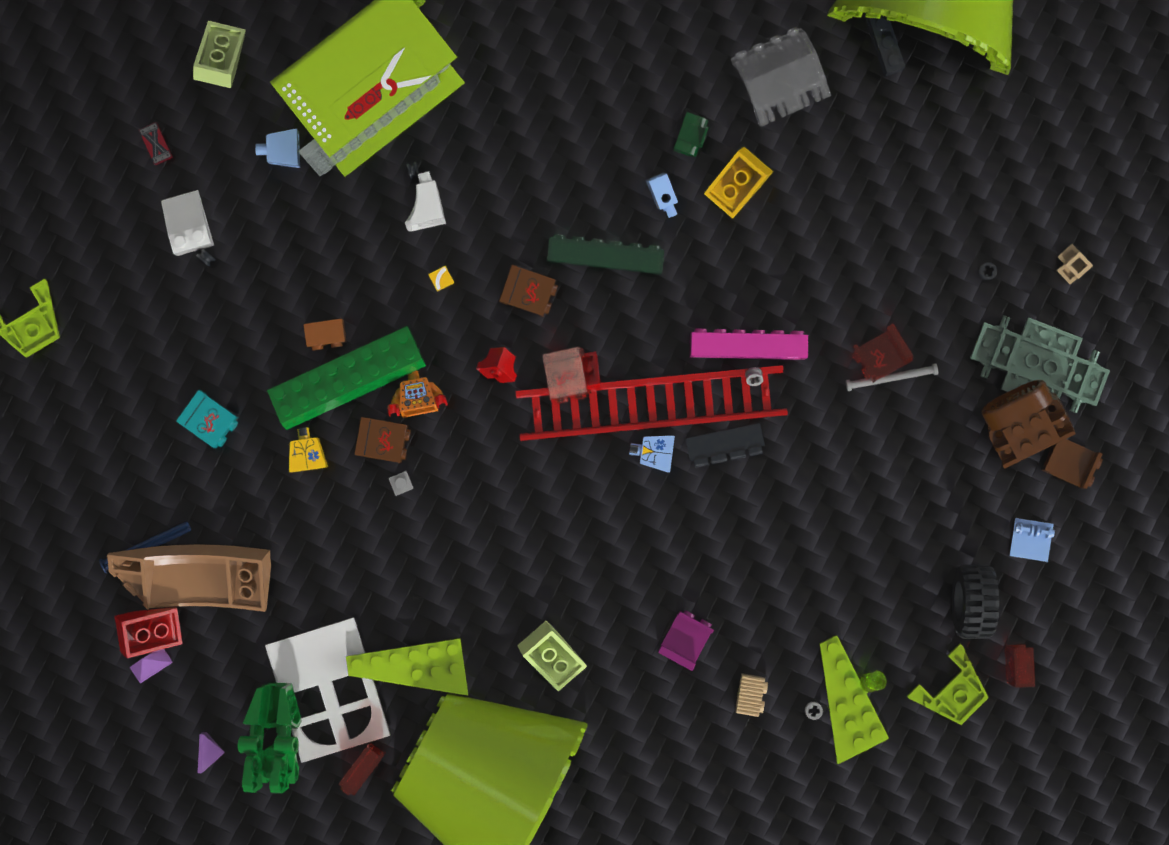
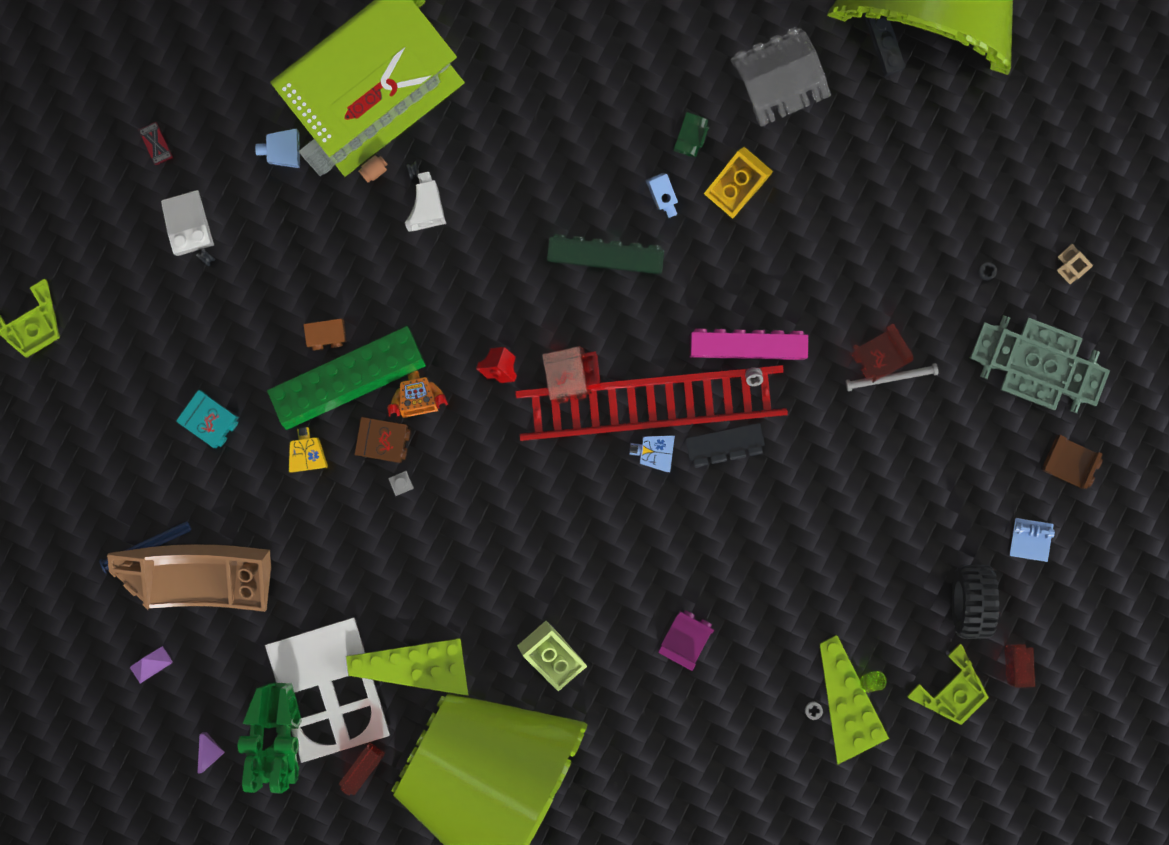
red slope [115,607,182,658] -> none
yellowish green slope [193,21,246,88] -> none
yellow tile [428,266,454,292] -> none
reddish brown panel [500,265,558,317] -> none
tan brick [735,673,768,717] -> none
reddish brown brick [982,380,1076,469] -> none
none -> nougat brick [359,155,388,182]

